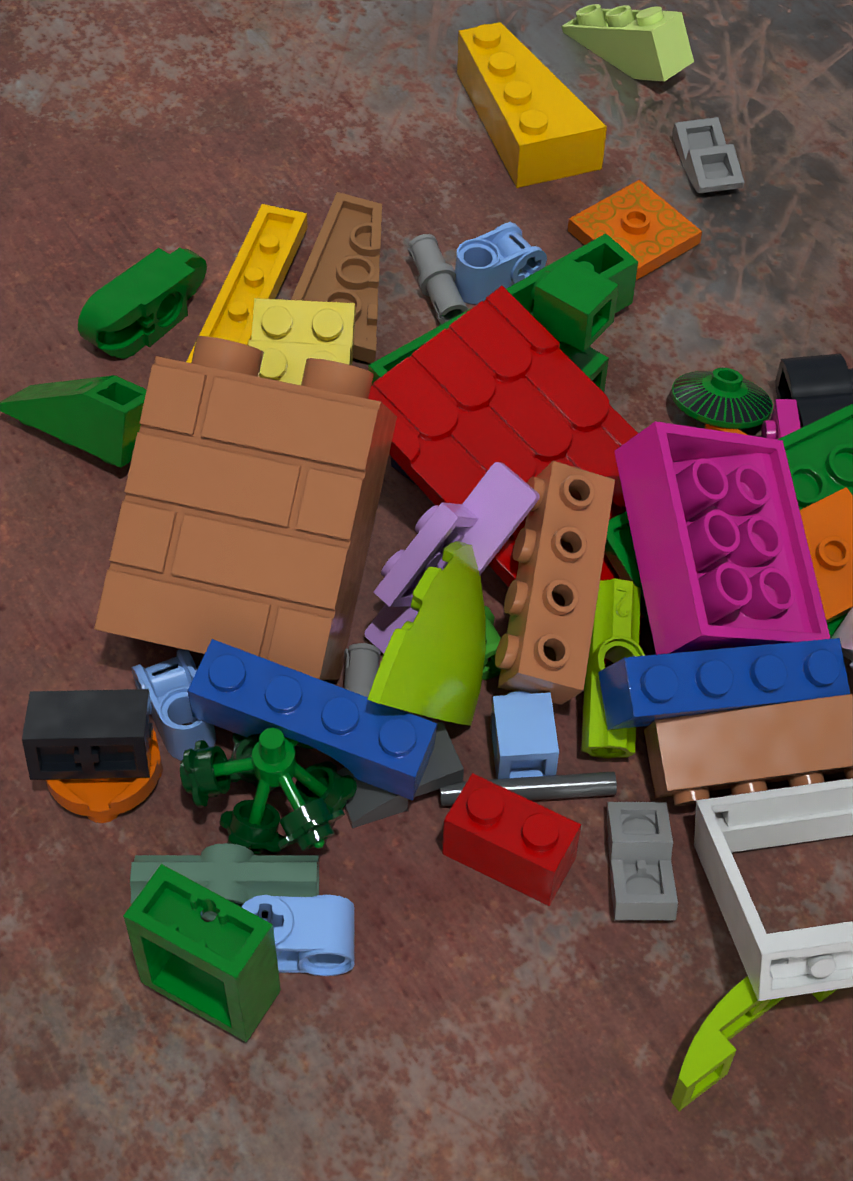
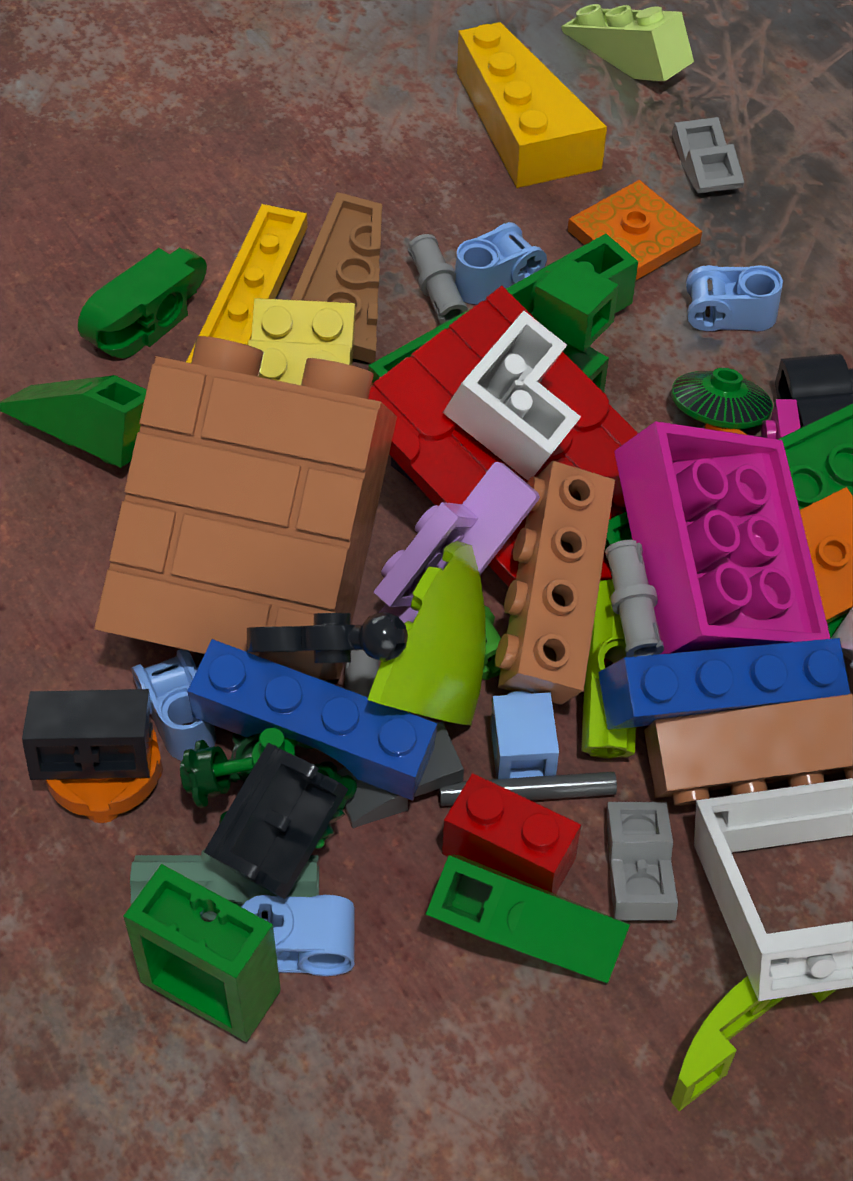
none -> black hinge [204,743,349,899]
none -> black piece [247,612,408,663]
none -> green slope [425,855,631,984]
none -> white brick [443,311,581,480]
none -> light grey pin [605,540,664,657]
none -> light blue piece [686,265,783,332]

